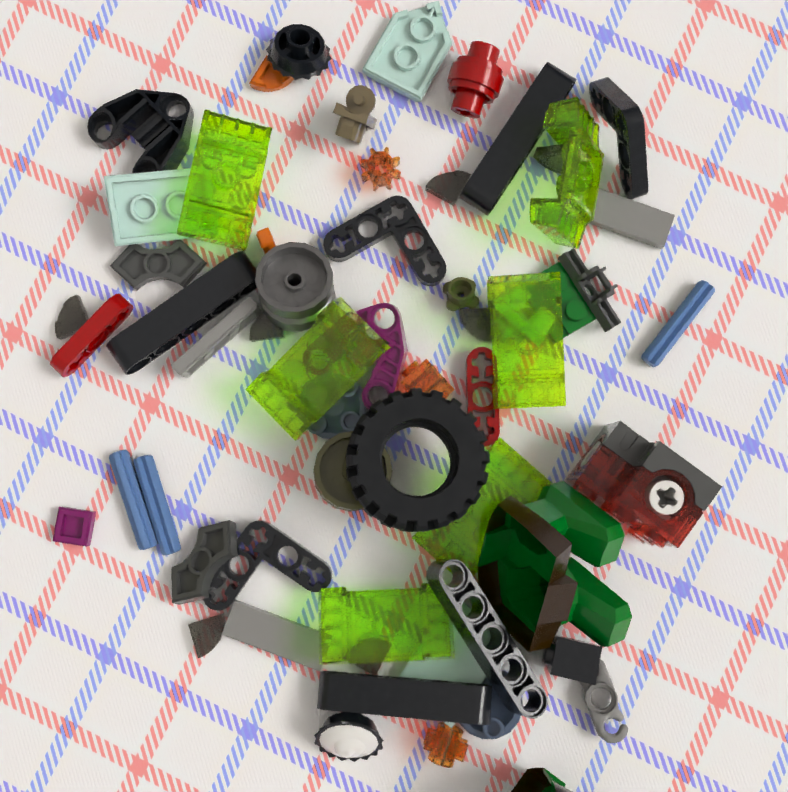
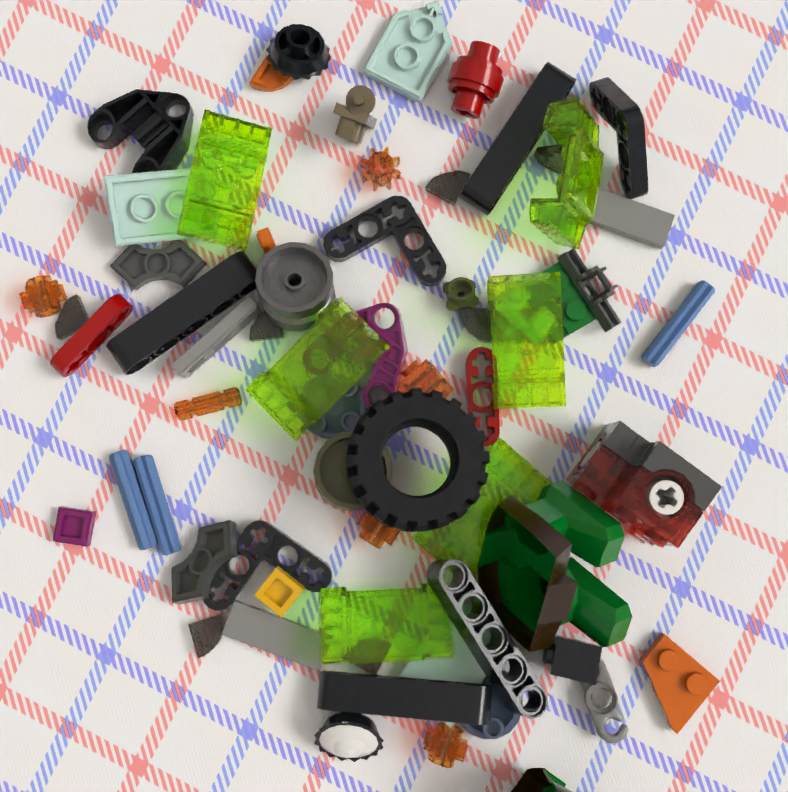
none -> clear orange gear [19,275,67,318]
none -> clear orange axle [174,387,242,421]
none -> yellow tile [254,566,305,618]
none -> clear orange gear [356,511,400,549]
none -> orange wing [640,632,720,734]

